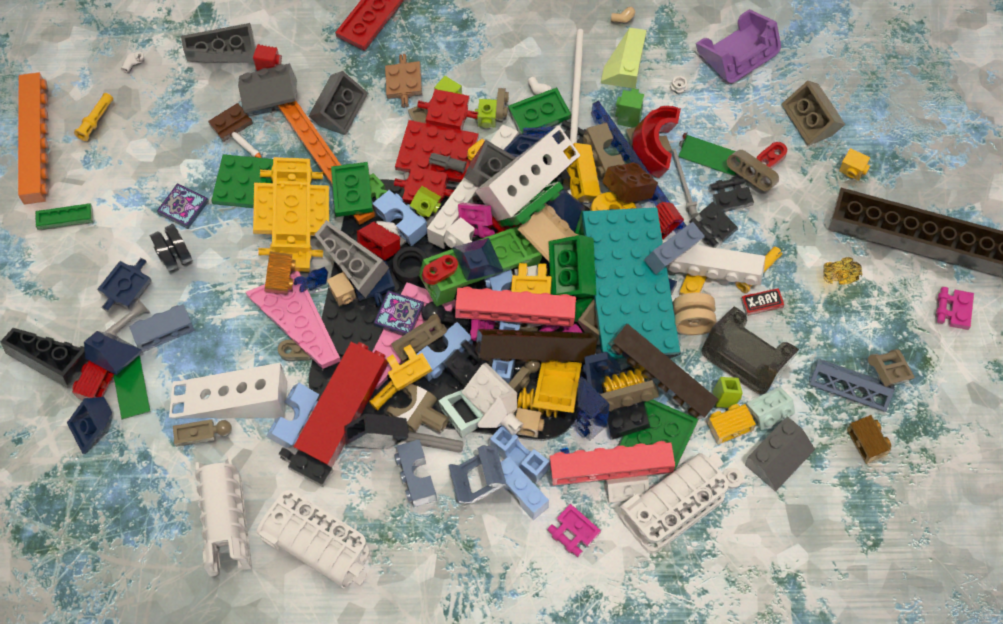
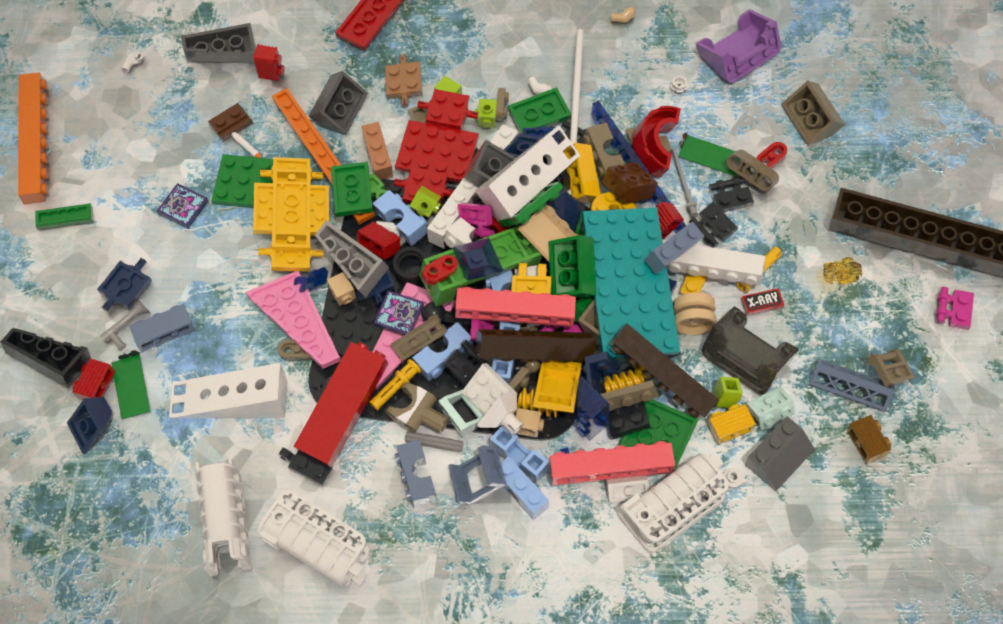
yellow pin [74,93,113,141] -> none
dark blue slope [84,331,142,375] -> none
black wheel [149,224,193,272] -> none
dark tan plate [173,419,232,447] -> none
dark grey slope [238,63,297,113] -> none
pearl gold brick [264,251,296,294] -> none
light blue arch [266,383,319,448] -> none
black brick [344,414,409,449] -> none
yellow plate [386,345,433,391] -> none
dark grey axle [429,153,467,173] -> none
yellow arm [468,139,485,161] -> none
dark pink plate [547,504,601,557] -> none
yellowish green wedge [601,28,647,89] -> none
bright green brick [615,88,644,128] -> none
yellow brick [839,148,870,181] -> none
none -> nougat arch [361,122,394,179]

